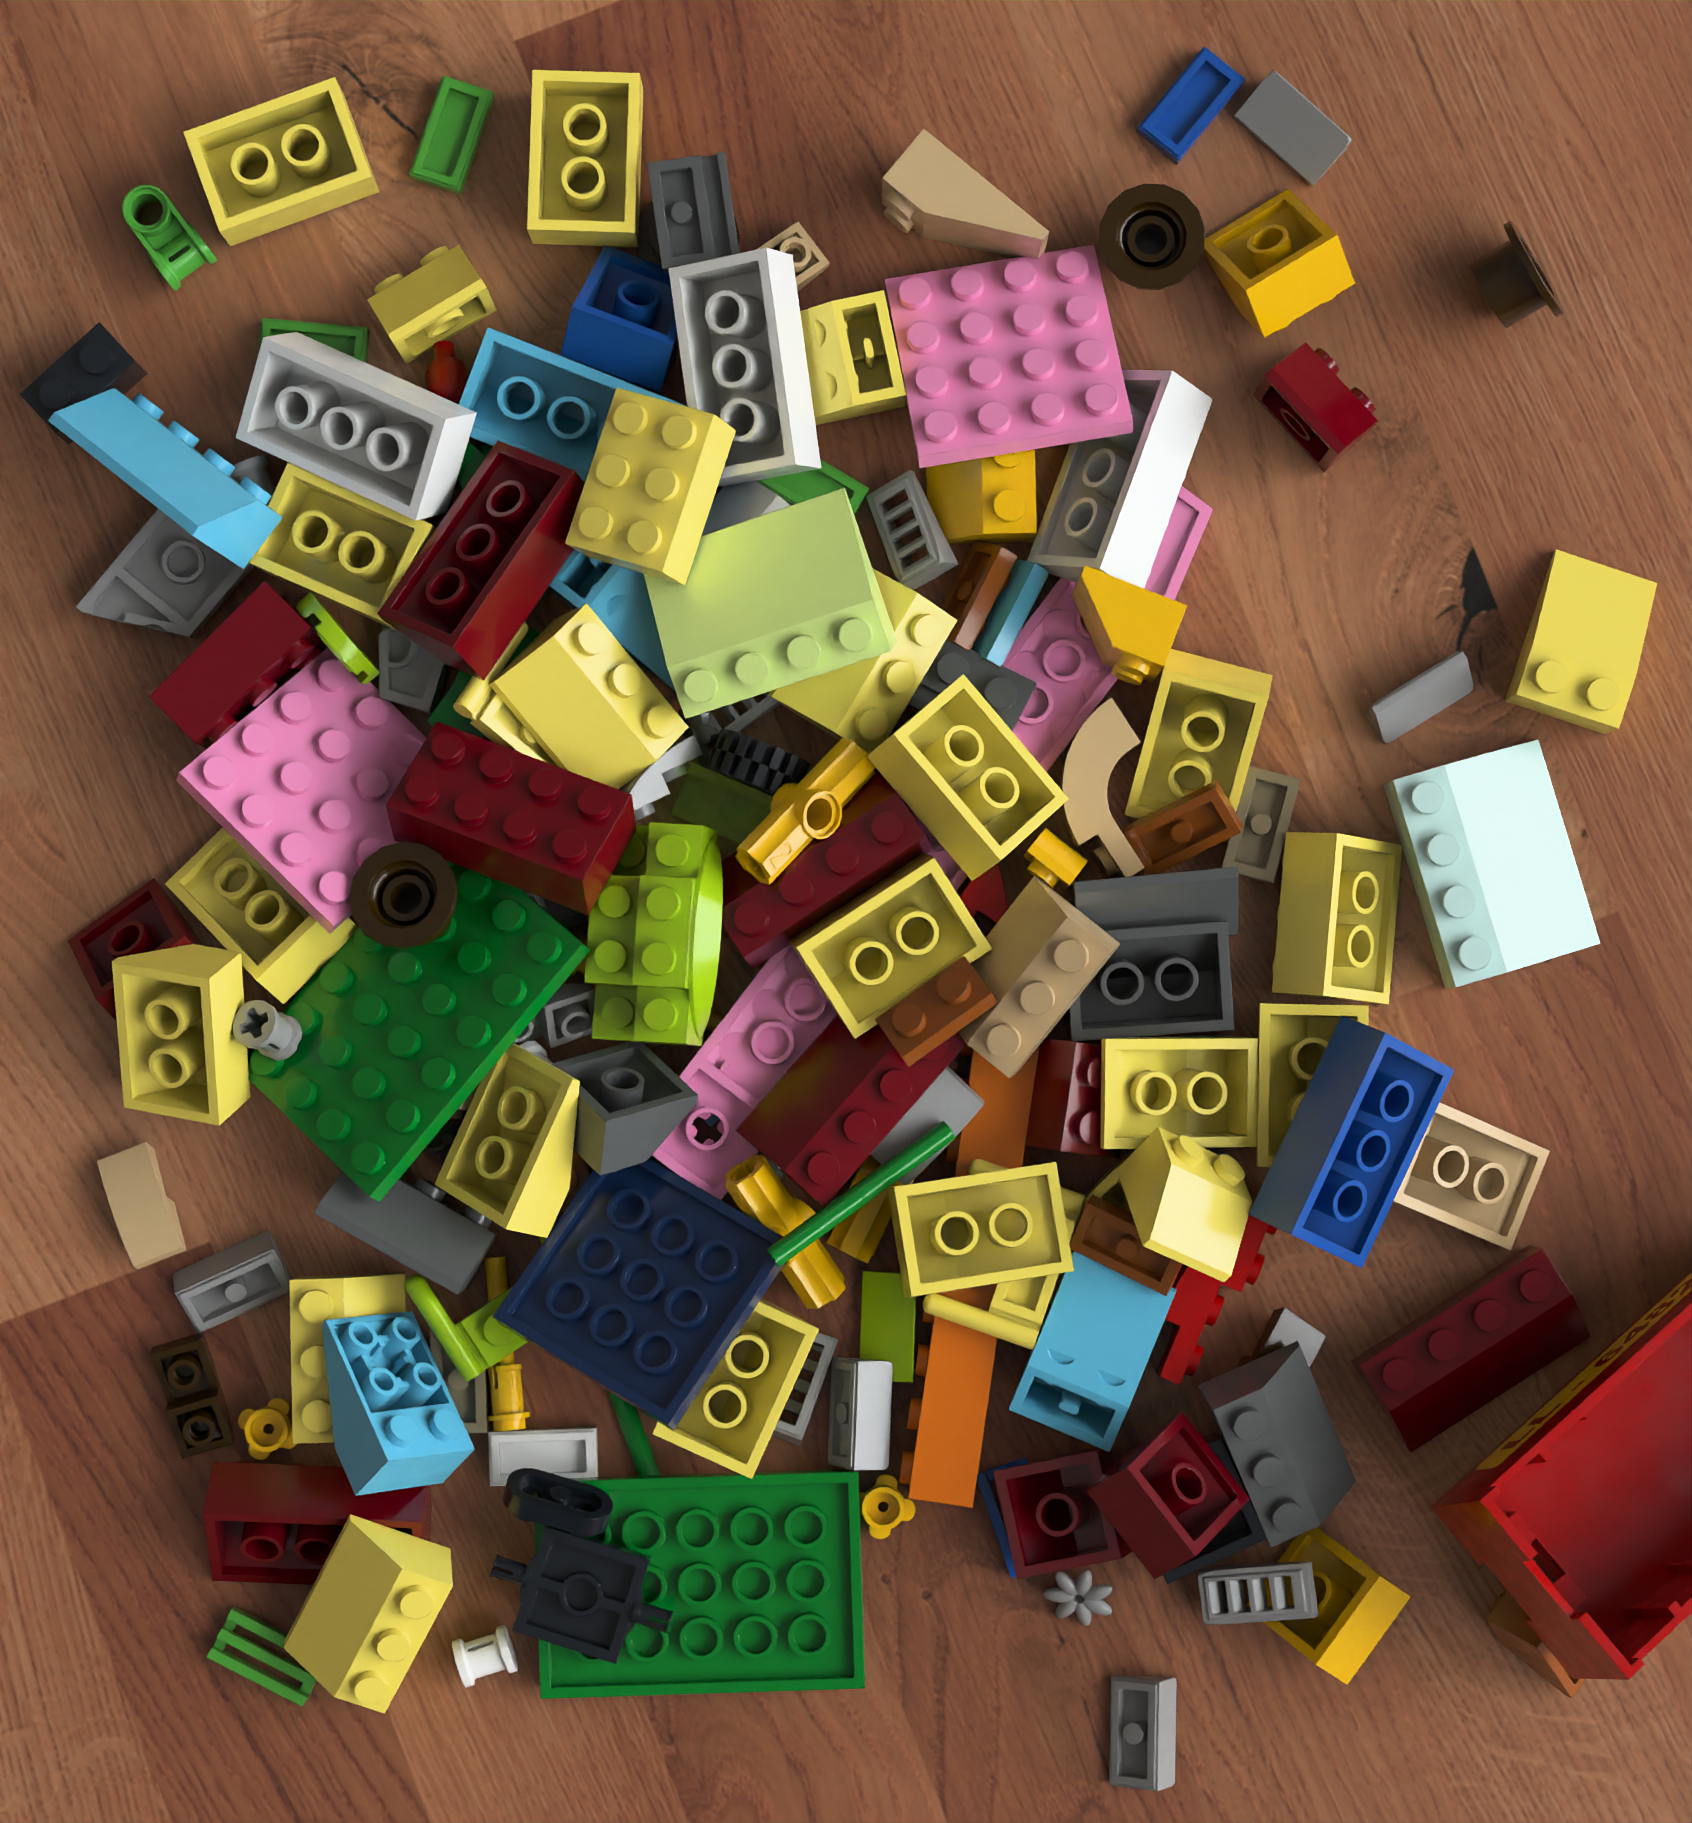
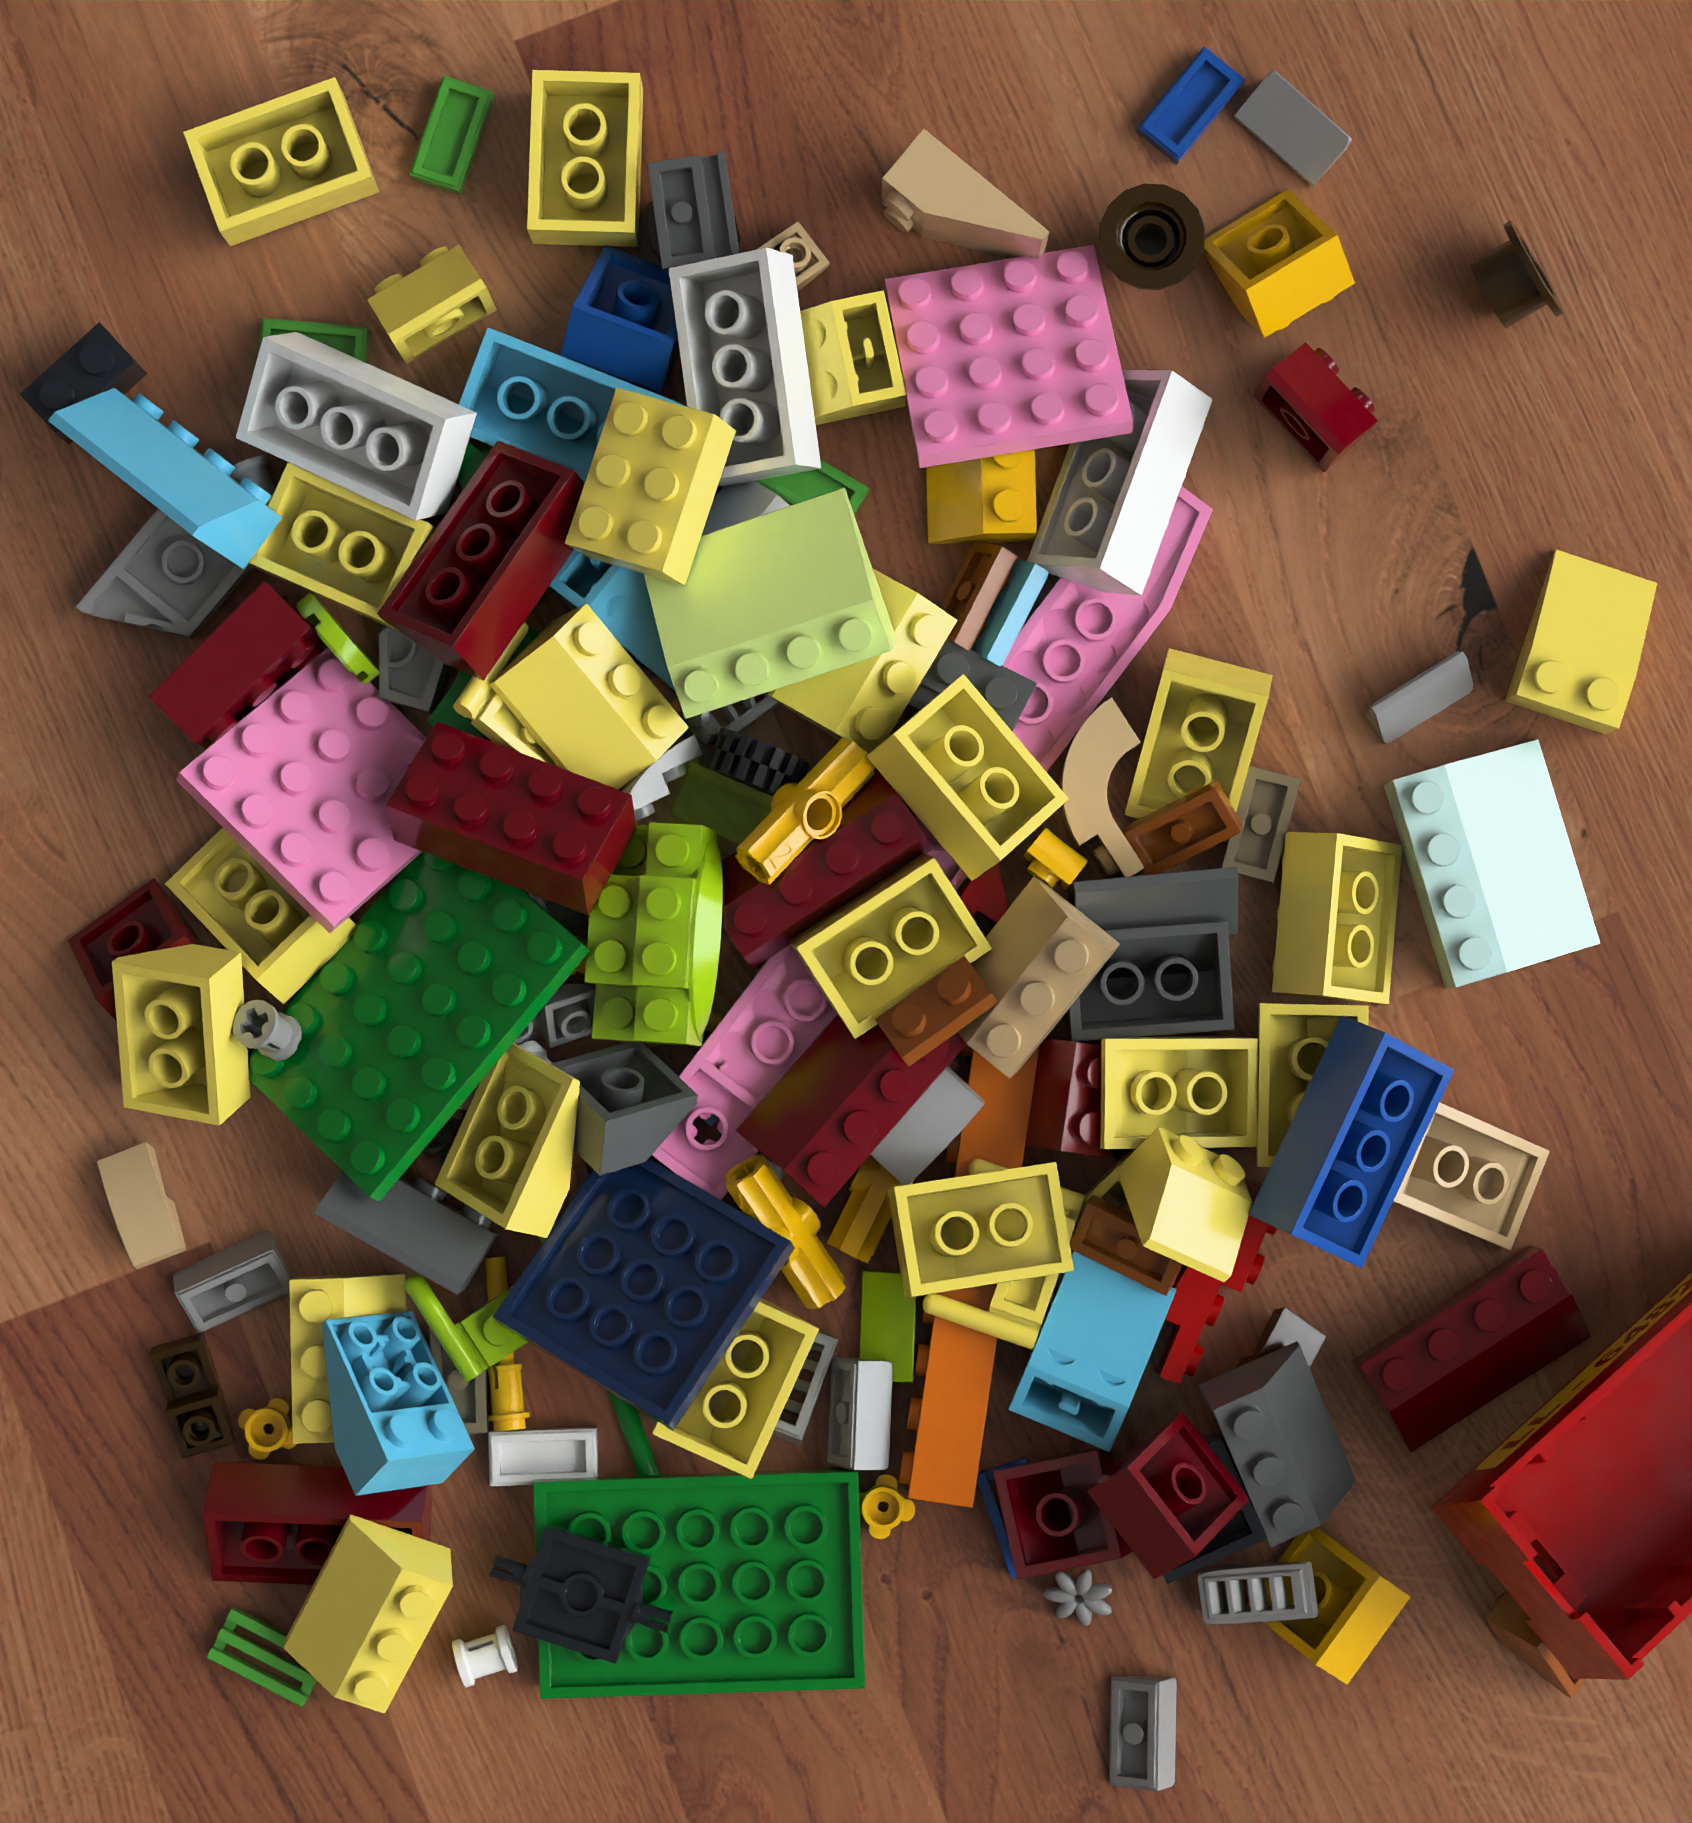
bright green piece [122,185,218,292] -> none
dark brown piece [349,842,458,949] -> none
red cylinder [425,340,468,404] -> none
black plate [503,1468,613,1537] -> none
green piece [766,1121,956,1267] -> none
light grey slope [866,470,959,590] -> none
yellow slope [1071,566,1187,685] -> none

